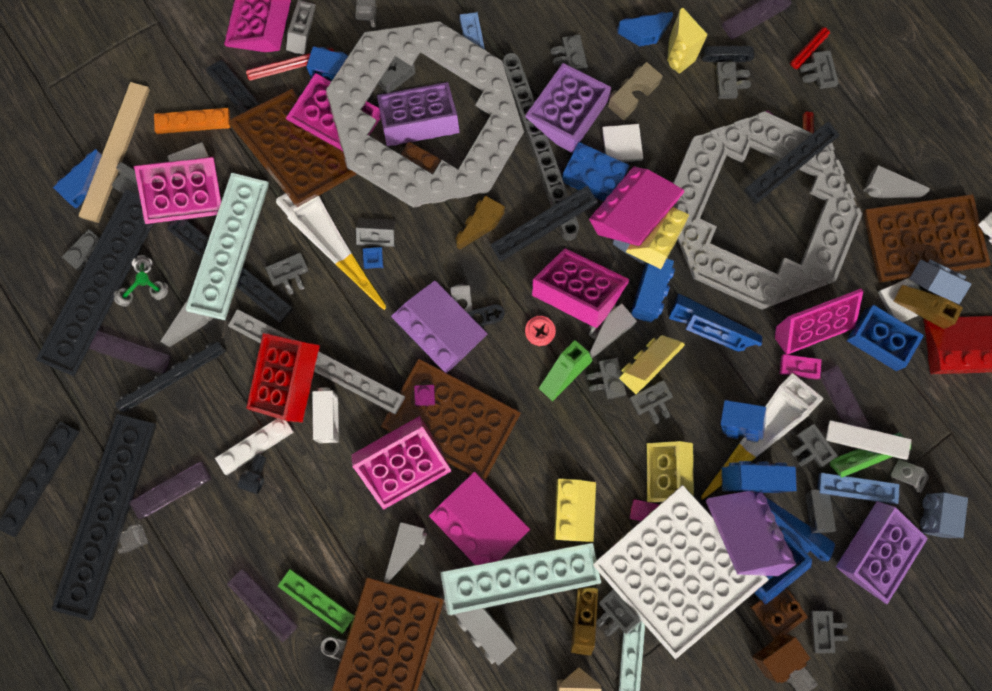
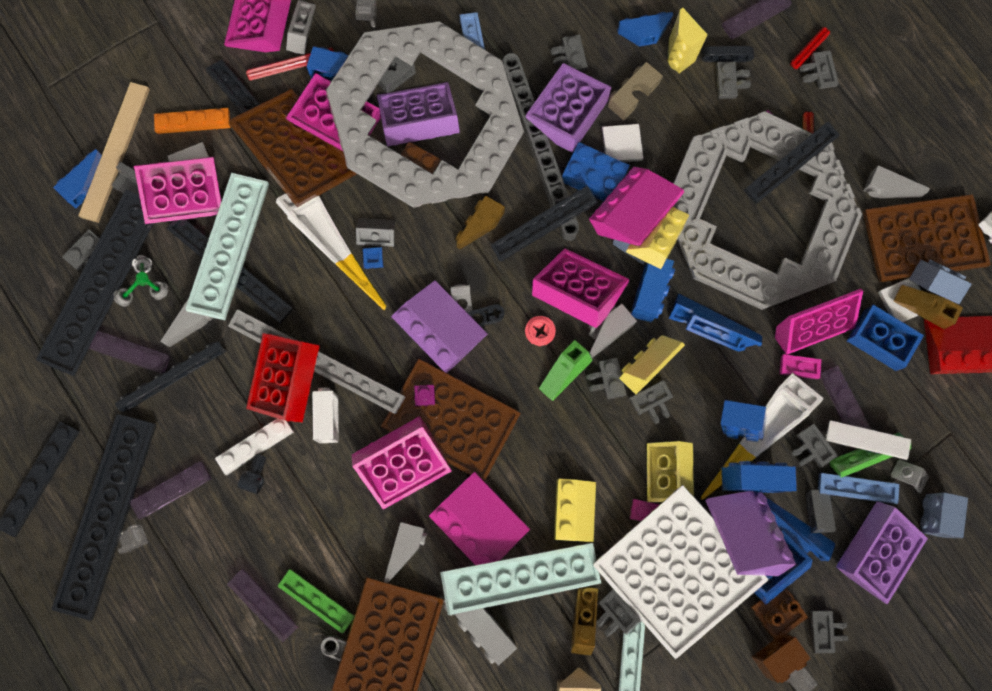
dark grey hinge [265,253,309,295] -> none

